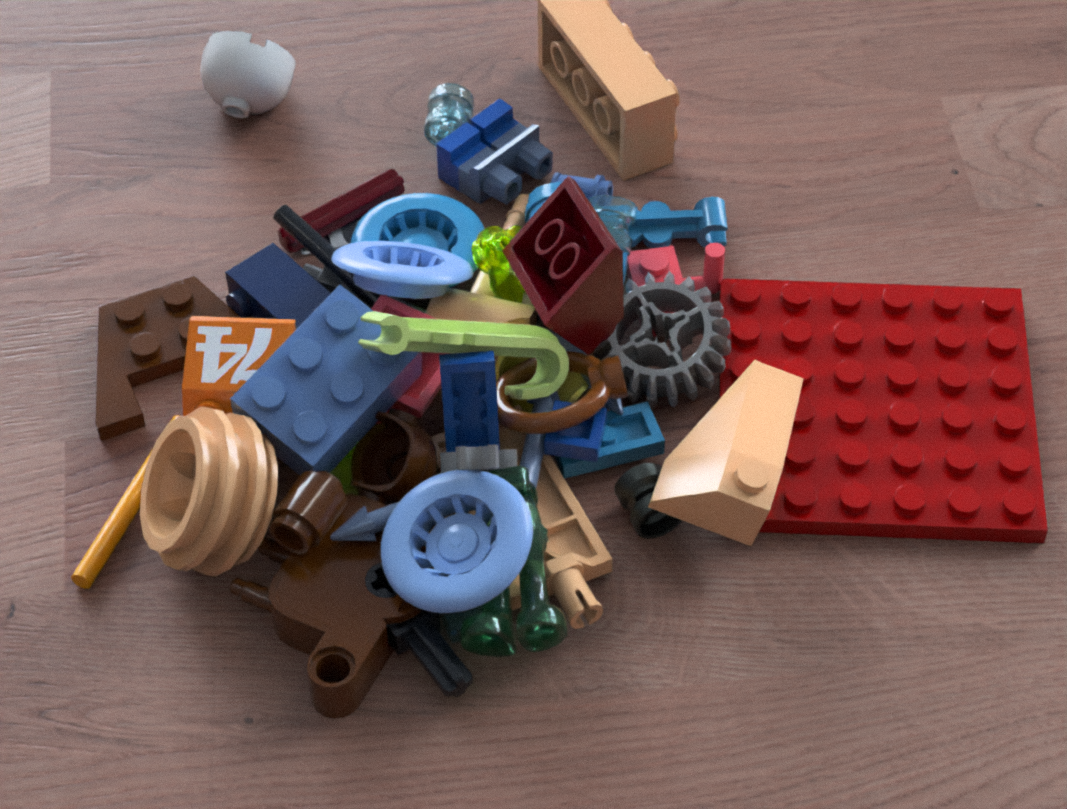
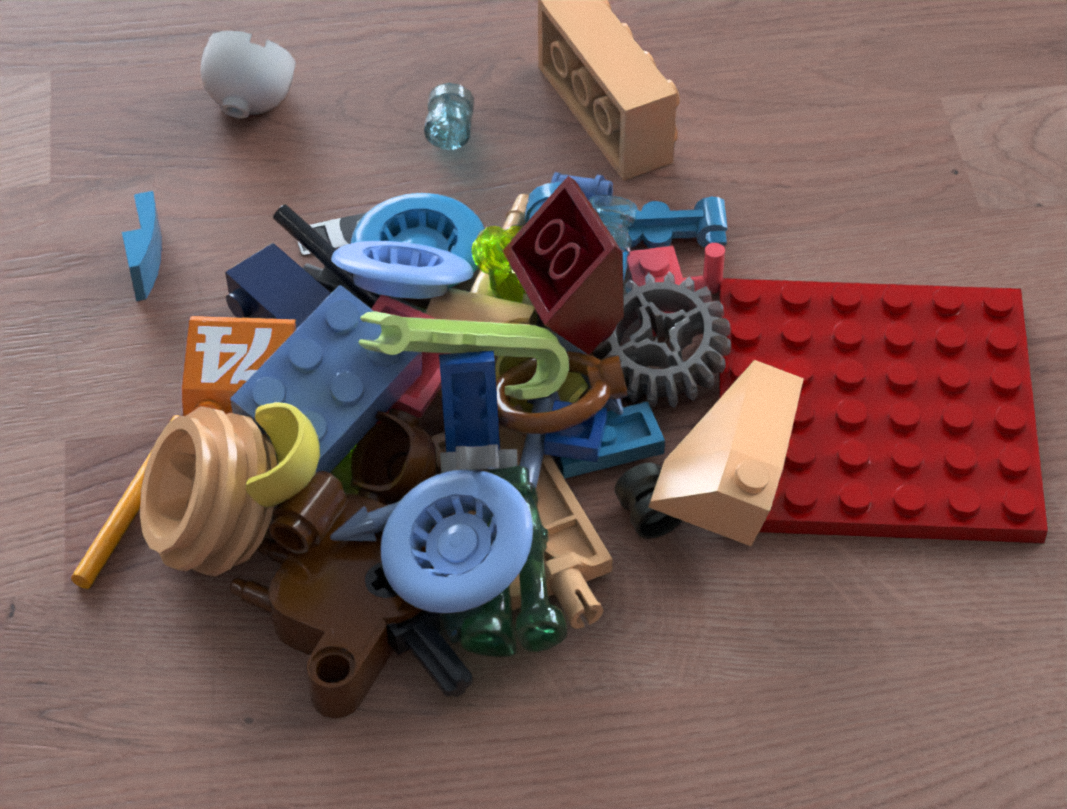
reddish brown wing [95,276,241,441] -> none
dark red axle [277,169,405,253] -> none
sand blue hips [436,99,553,205] -> none
none -> dark azure slope [122,191,162,301]
none -> light yellow helmet [246,402,320,508]

